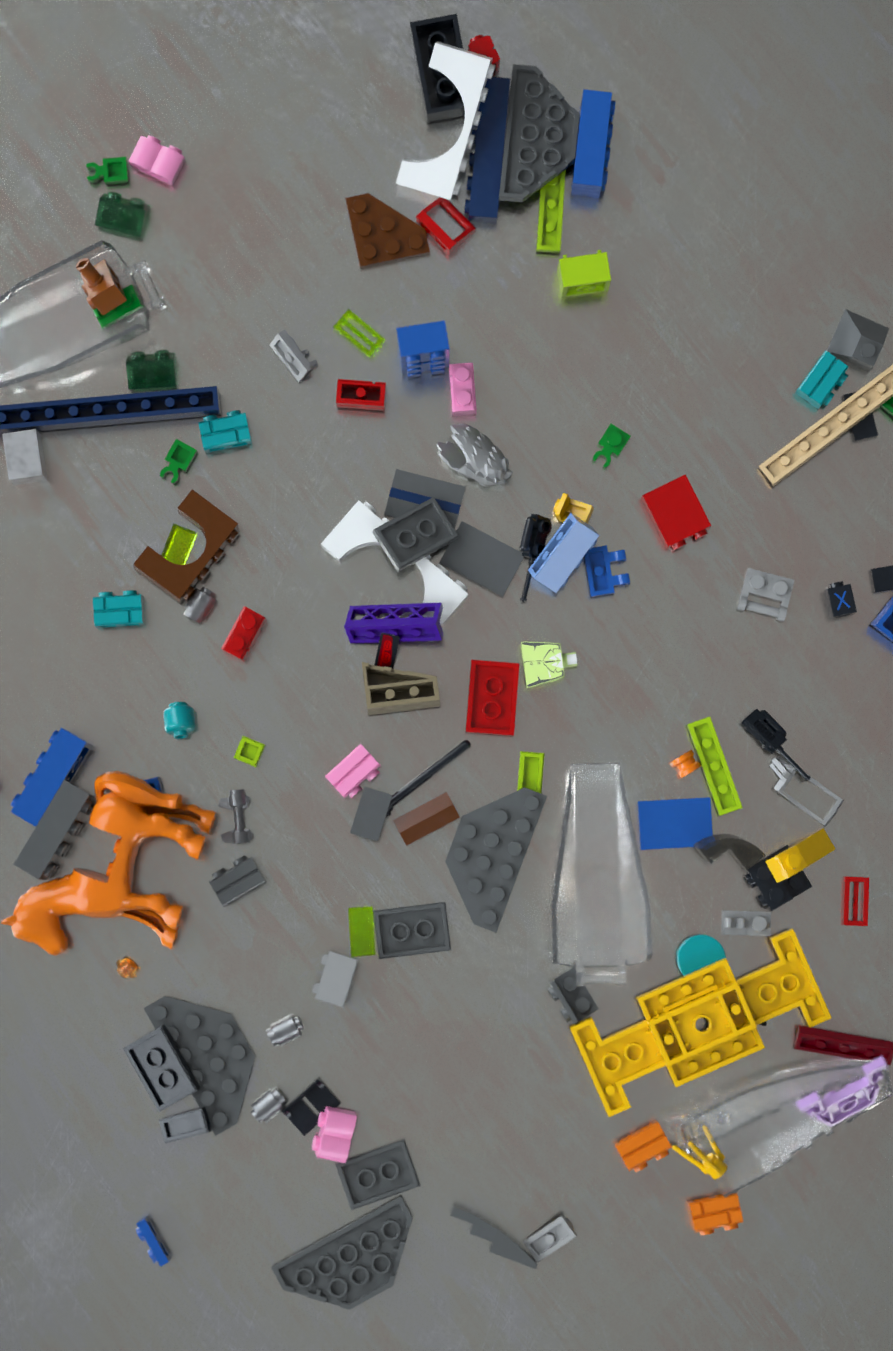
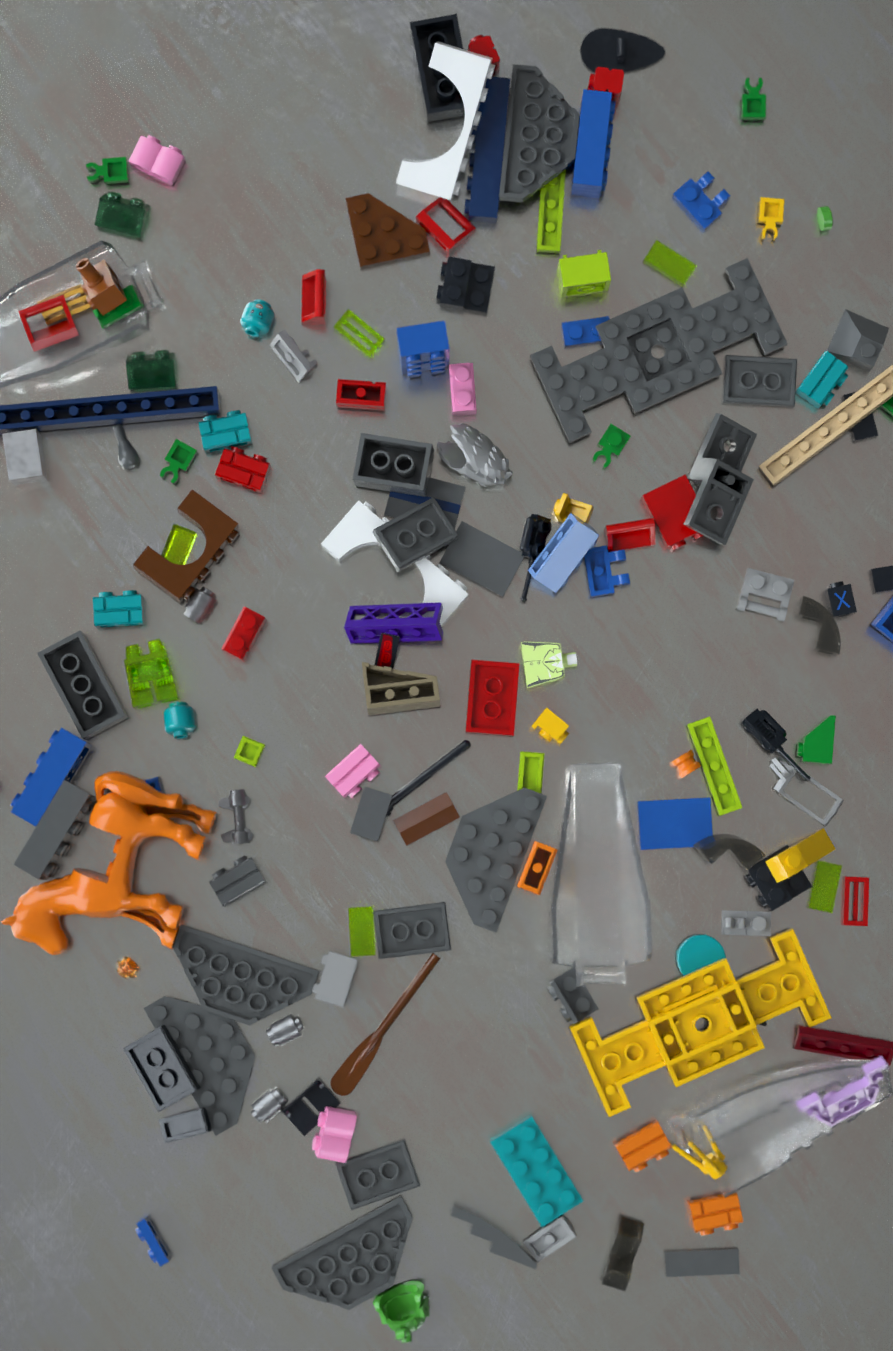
none -> red tile [18,294,79,352]
none -> pearl gold tile [37,284,91,325]
none -> dark grey brick [37,630,129,740]
none -> dark grey piece [113,424,139,469]
none -> clear neon green hips [124,639,180,710]
none -> dark grey plate [173,925,319,1025]
none -> red brick [215,446,271,493]
none -> teal head [240,299,275,337]
none -> red tile [301,269,326,325]
none -> reddish brown piece [331,953,441,1096]
none -> dark grey brick [352,433,434,497]
none -> bright green helmet [373,1281,430,1343]
none -> black plate [436,256,495,315]
none -> teal brick [490,1114,583,1227]
none -> orange brick [517,841,557,895]
none -> dark grey piece [530,258,788,443]
none -> yellow brick [531,708,569,744]
none -> blue plate [561,316,609,348]
none -> black shield [580,28,665,73]
none -> red brick [588,67,624,107]
none -> clear smoke brick [602,1216,645,1291]
none -> red tile [604,518,656,552]
none -> clear neon green tile [643,240,697,286]
none -> dark grey tile [664,1248,740,1277]
none -> blue plate [673,171,730,230]
none -> dark grey bracket [683,413,757,545]
none -> dark grey tile [722,355,797,408]
none -> green plate [741,78,766,120]
none -> yellow plate [758,197,784,241]
none -> clear smoke brick [796,596,841,656]
none -> green slope [797,715,836,765]
none -> clear neon green tile [808,860,842,913]
none -> bright green tile [817,206,833,231]

